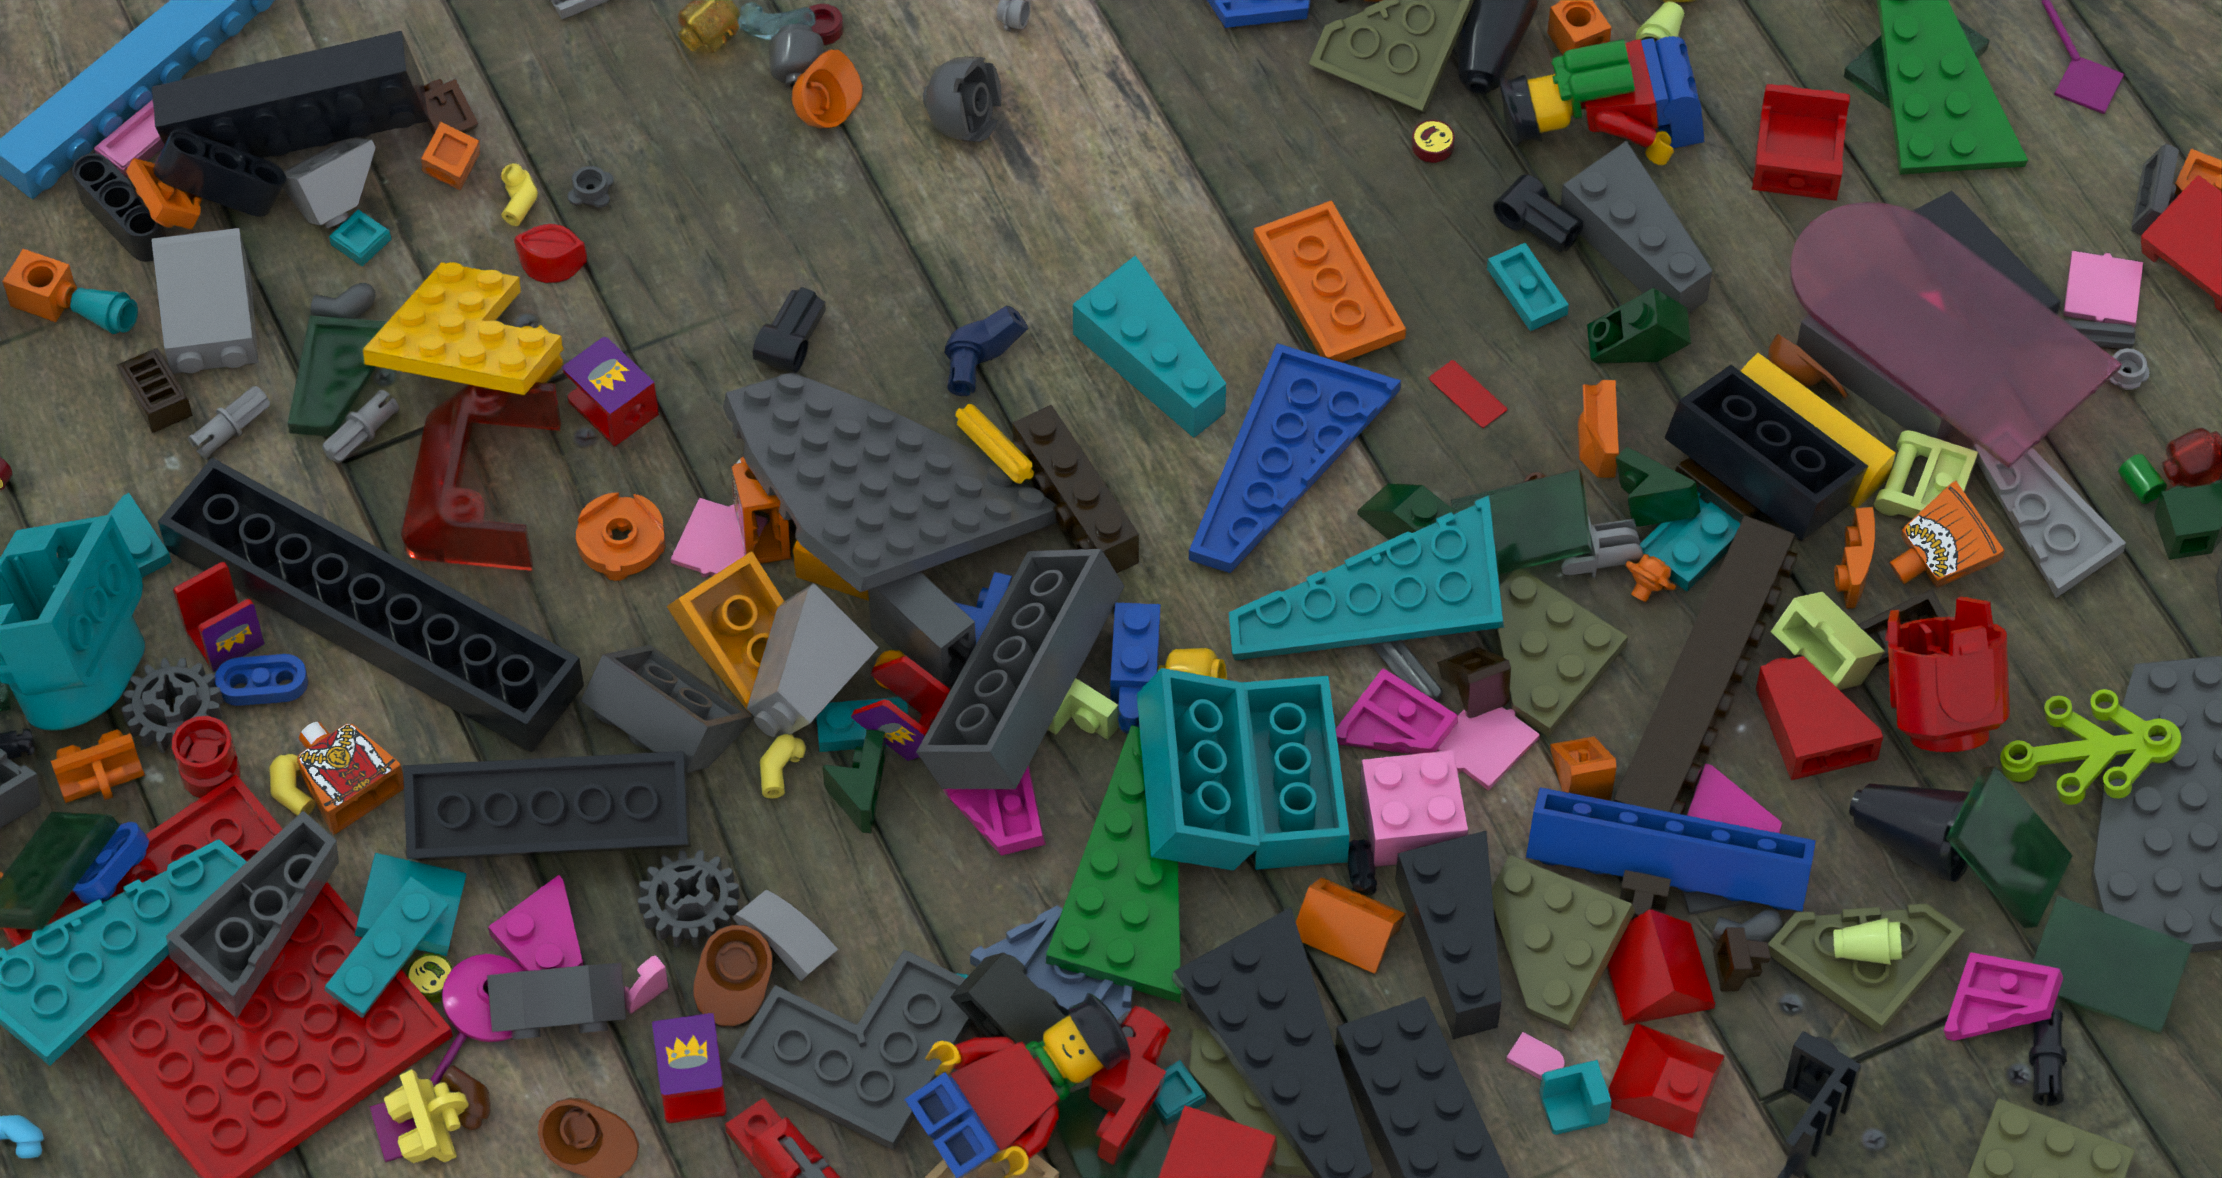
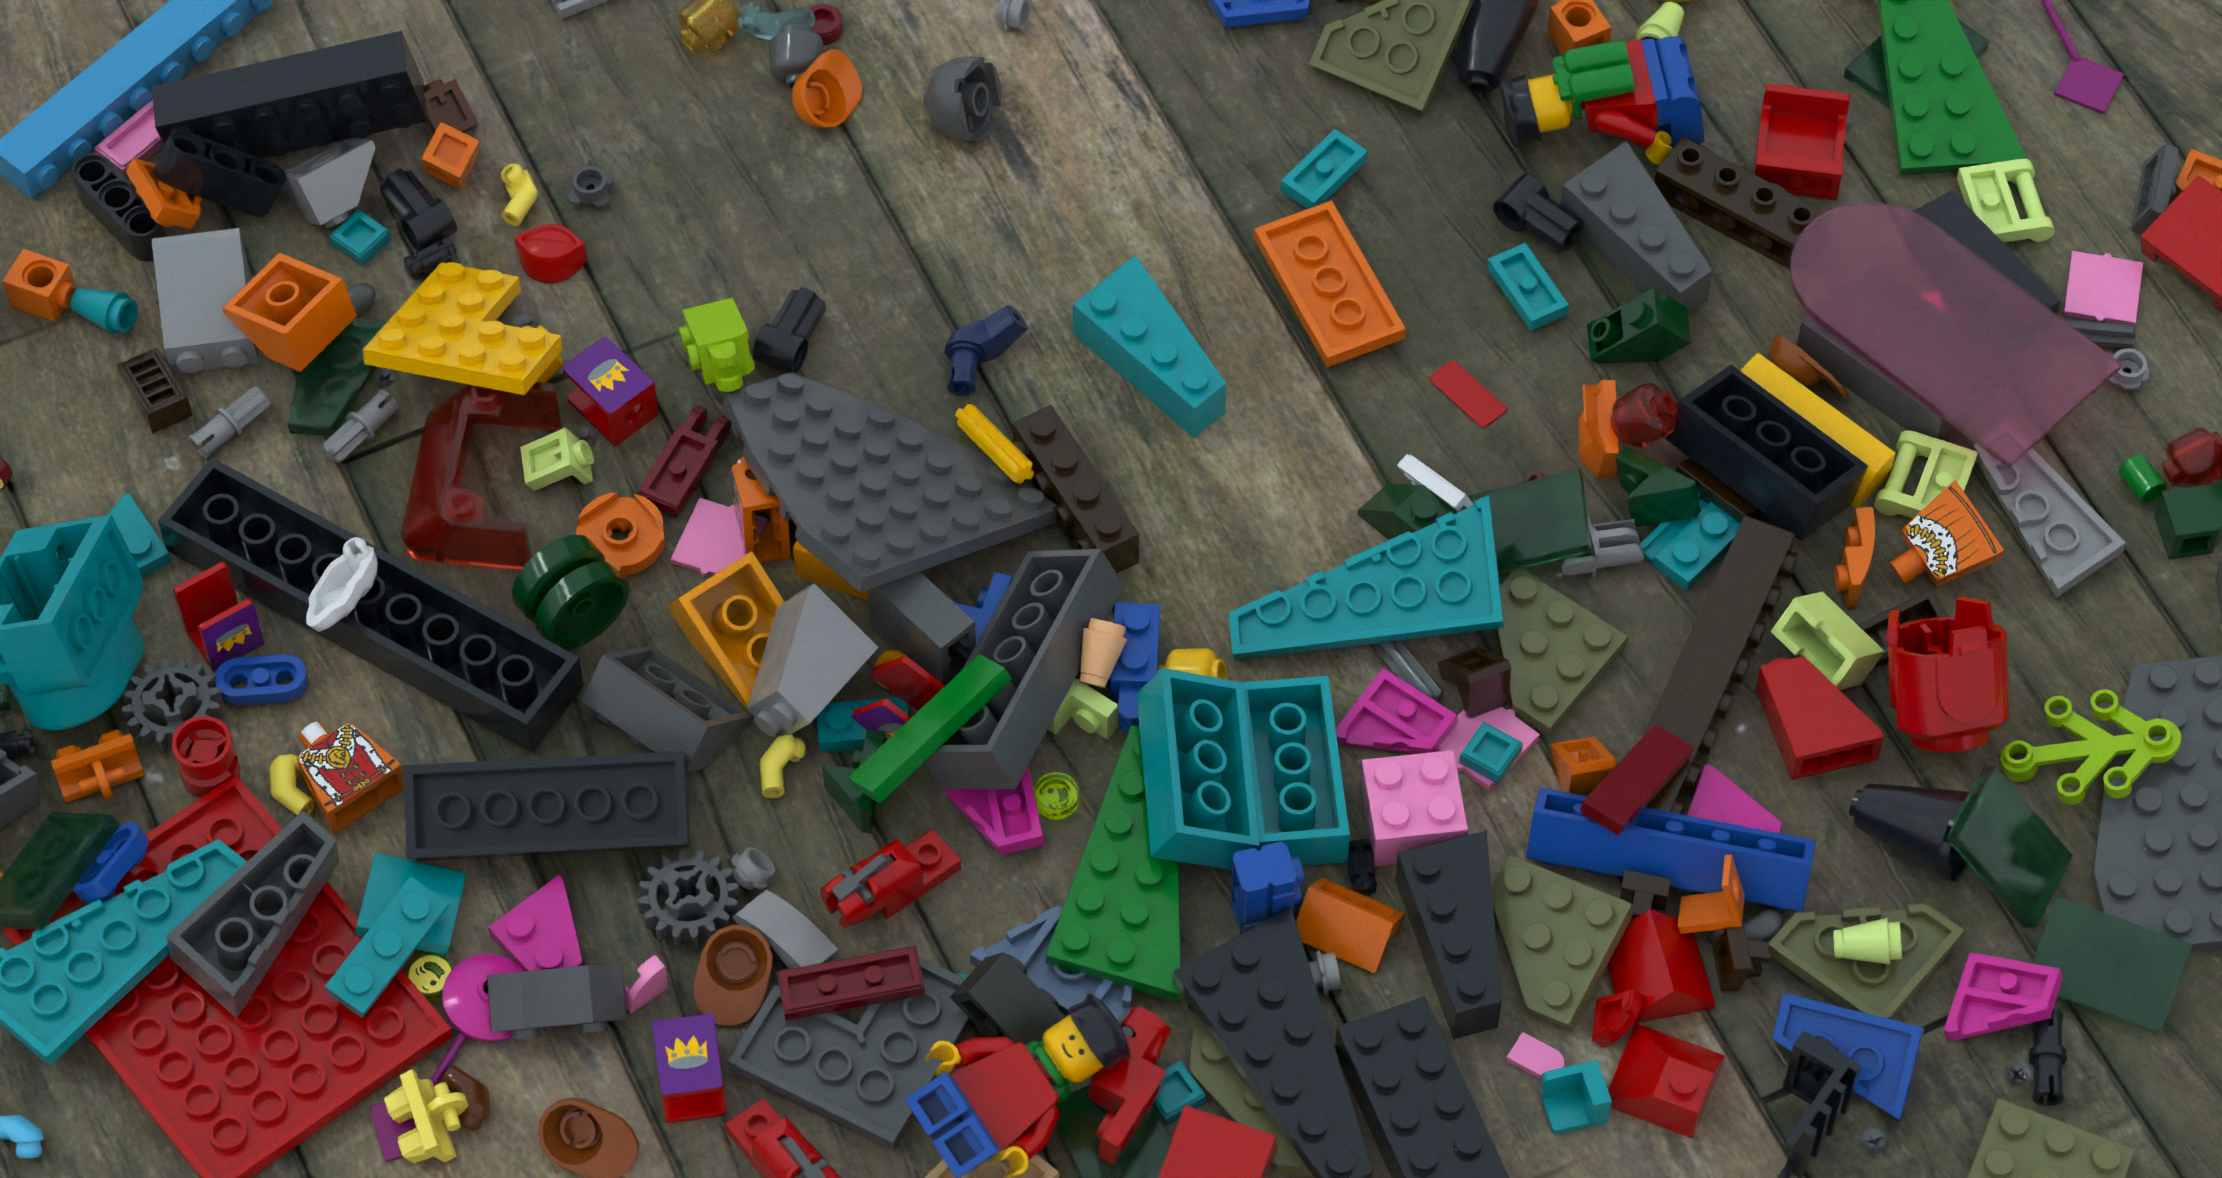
blue wing [1189,343,1401,573] -> none
tile [1412,120,1455,163] -> none
orange plant [1625,554,1676,603] -> none
none -> orange slope [222,253,357,372]
none -> white arm [306,537,378,632]
none -> black piece [380,168,457,251]
none -> black piece [403,238,457,280]
none -> dark green wheel [511,535,629,650]
none -> yellowish green bracket [520,428,594,491]
none -> dark red hinge [637,405,732,517]
none -> lime hinge [678,298,755,392]
none -> light grey plate [731,847,775,890]
none -> dark red tile [777,945,925,1021]
none -> red plate [820,828,961,928]
none -> green tile [848,654,1012,803]
none -> clear neon green tile [1034,772,1079,820]
none -> light nougat cone [1079,618,1127,688]
none -> blue brick [1230,841,1304,934]
none -> teal plate [1280,129,1368,209]
none -> light grey plate [1308,950,1342,996]
none -> white tile [1397,454,1474,513]
none -> teal tile [1459,722,1523,784]
none -> dark red tile [1580,724,1694,836]
none -> red tile [1592,989,1644,1048]
none -> clear red head [1610,383,1678,448]
none -> dark brown brick [1654,137,1830,275]
none -> orange bracket [1678,854,1745,934]
none -> blue wing [1772,993,1924,1121]
none -> yellowish green plate [1957,159,2055,243]

